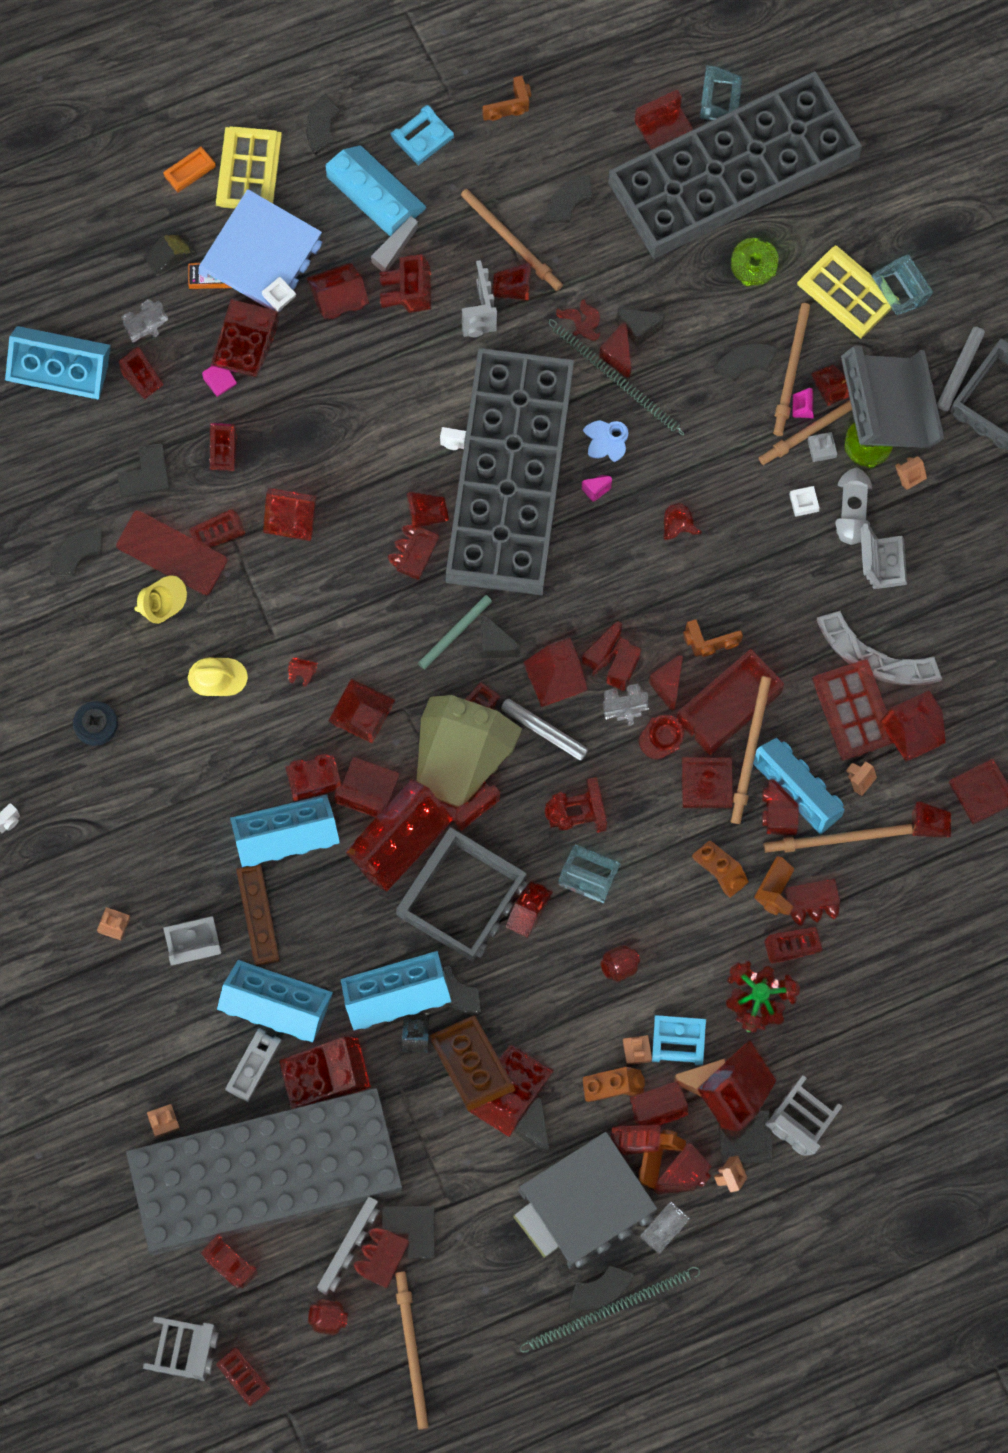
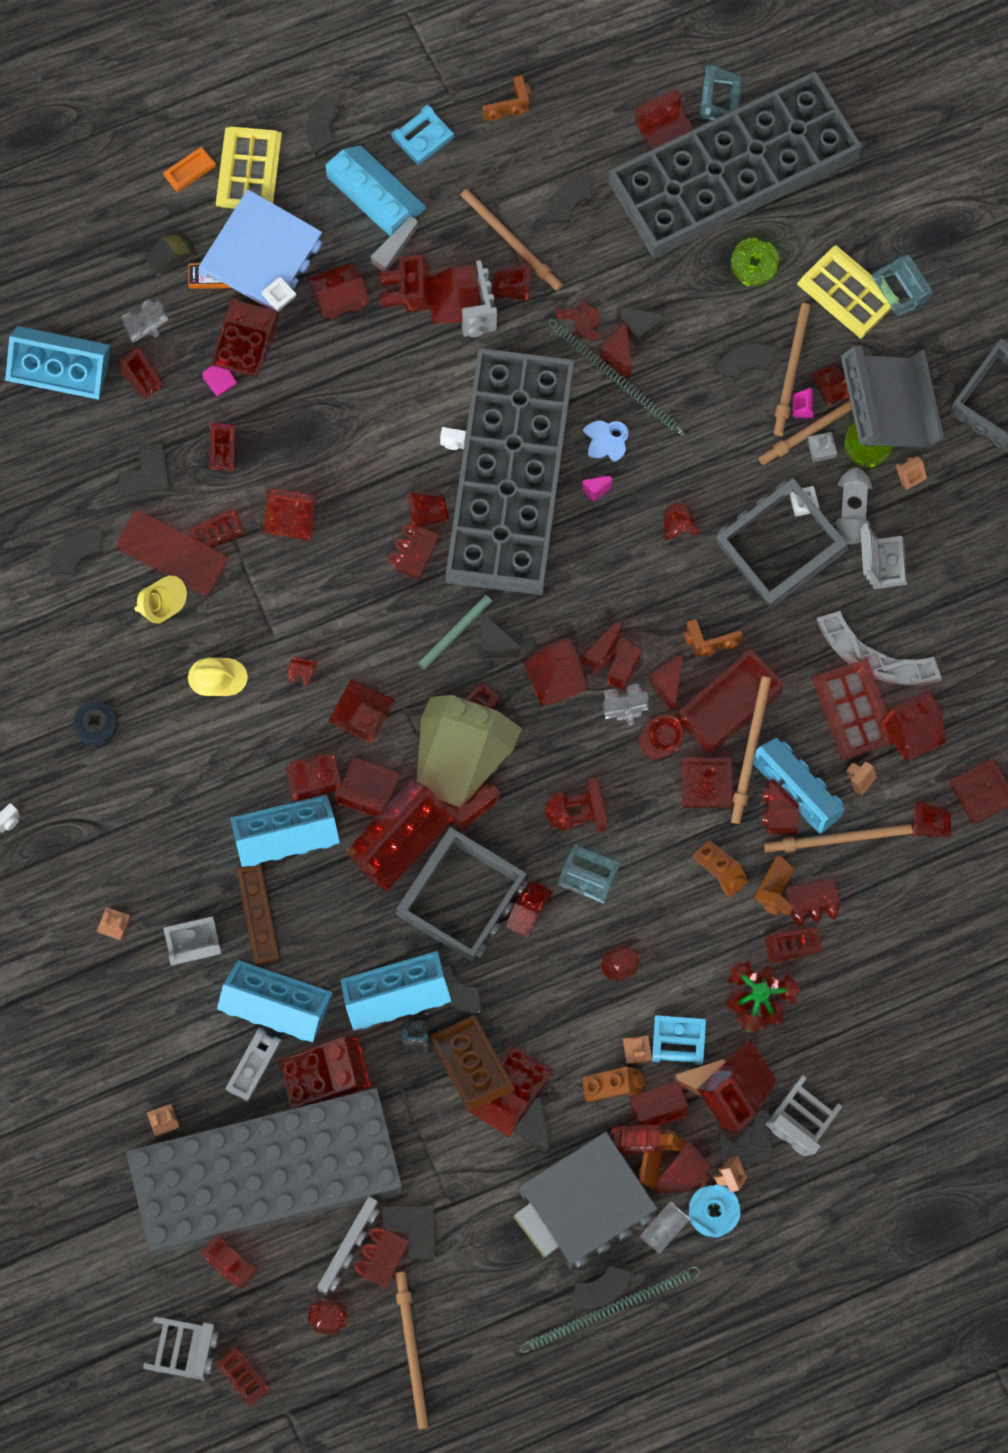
light grey axle [501,699,588,760] -> none
light grey axle [937,327,985,411] -> none
none -> clear red slope [428,265,479,324]
none -> medium azure plate [689,1185,740,1238]
none -> dark grey window [716,478,848,609]

